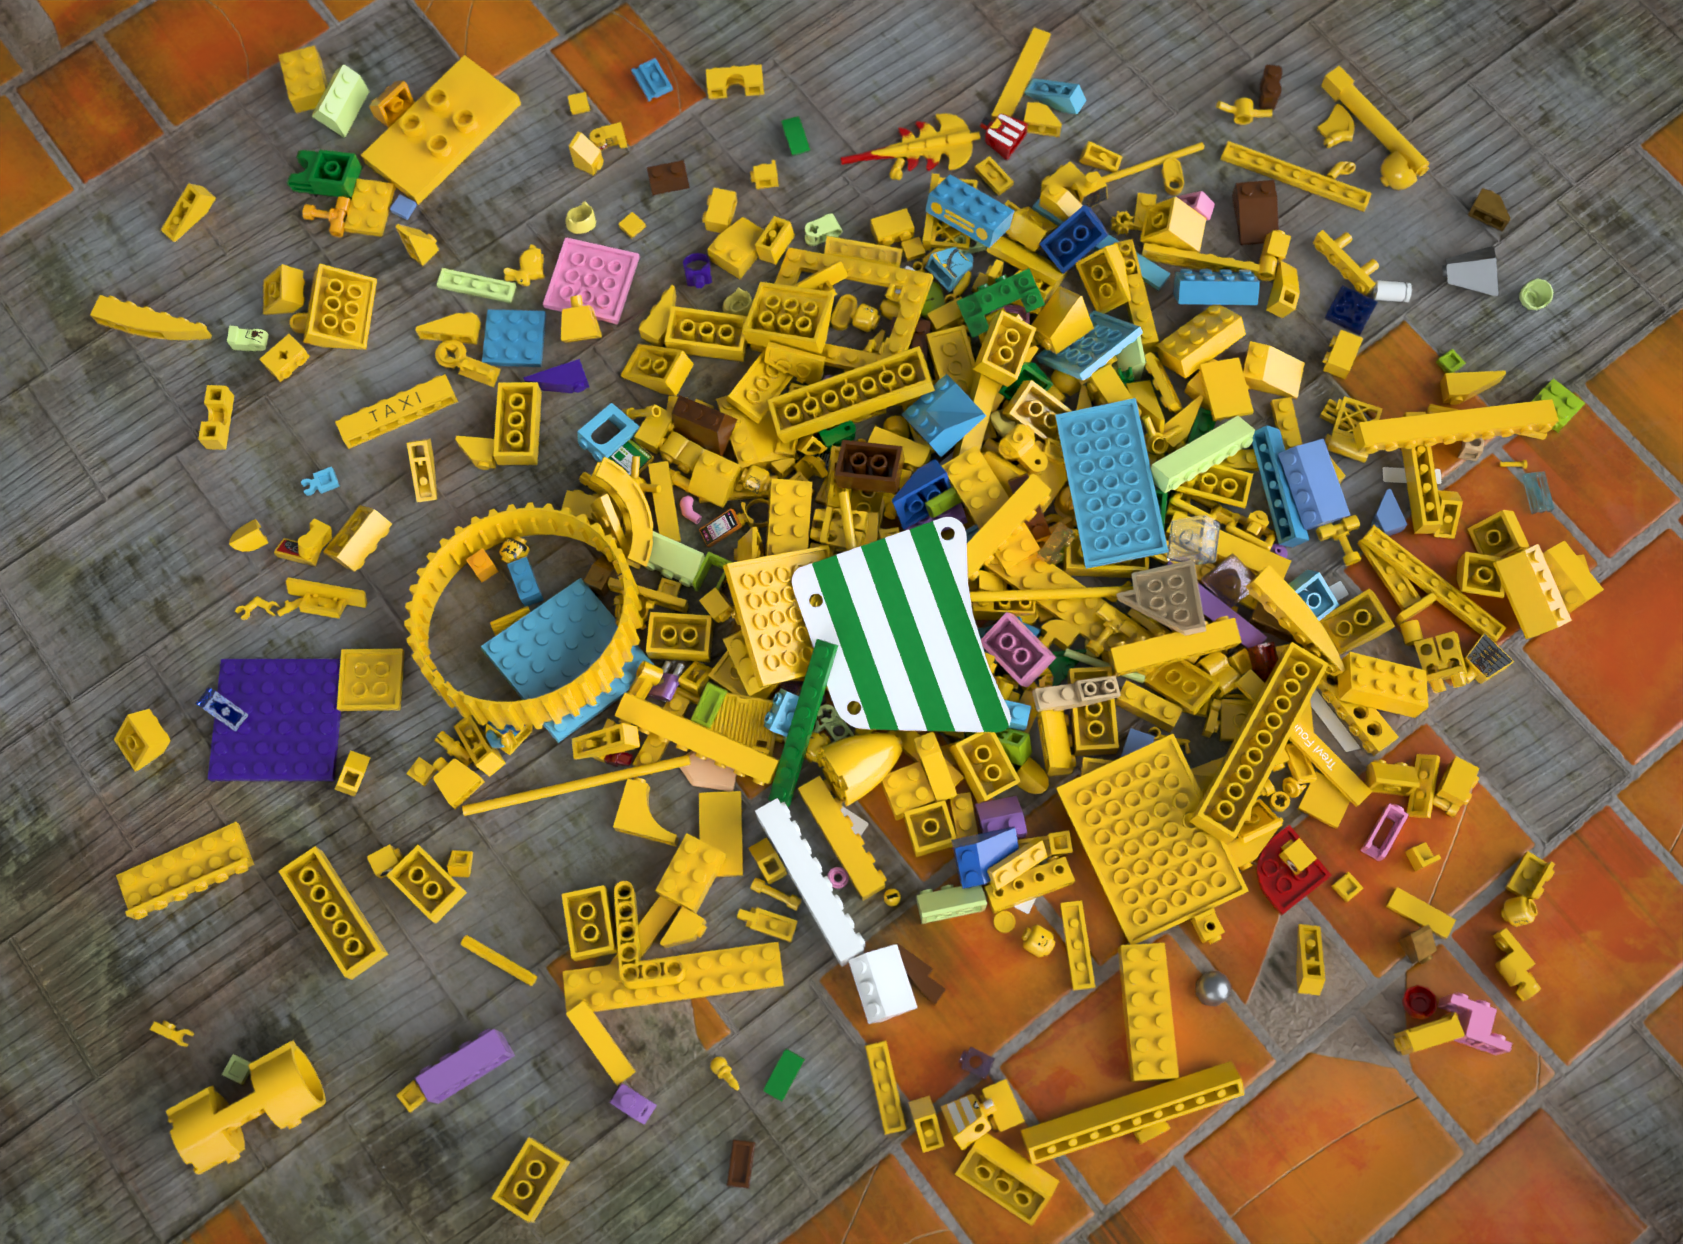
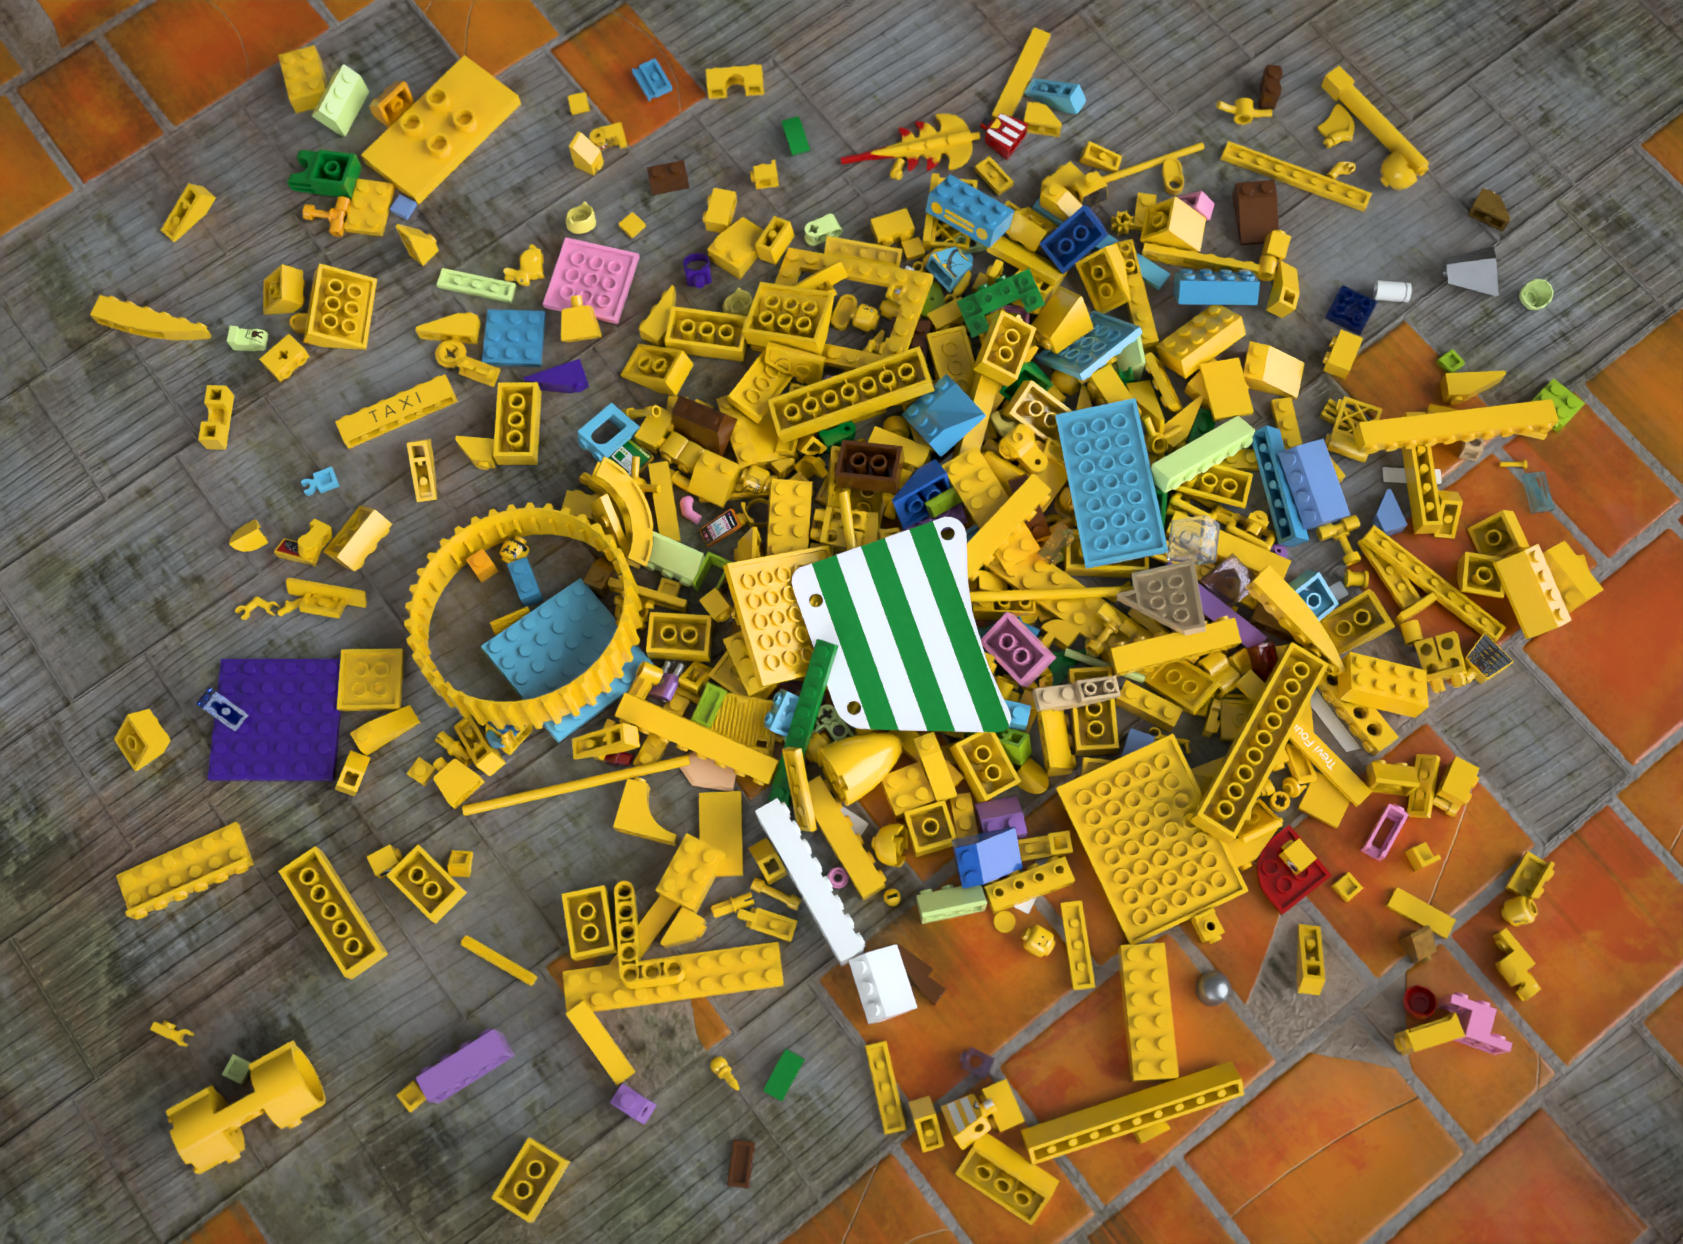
yellow plate [987,837,1047,890] -> none
yellow plate [1313,230,1379,297] -> none
none -> yellow slope [350,705,421,756]
none -> yellow axle [711,892,755,918]
none -> yellow tile [782,747,817,832]
none -> yellow cylinder [871,824,909,868]
none -> yellow bush [1344,569,1369,589]

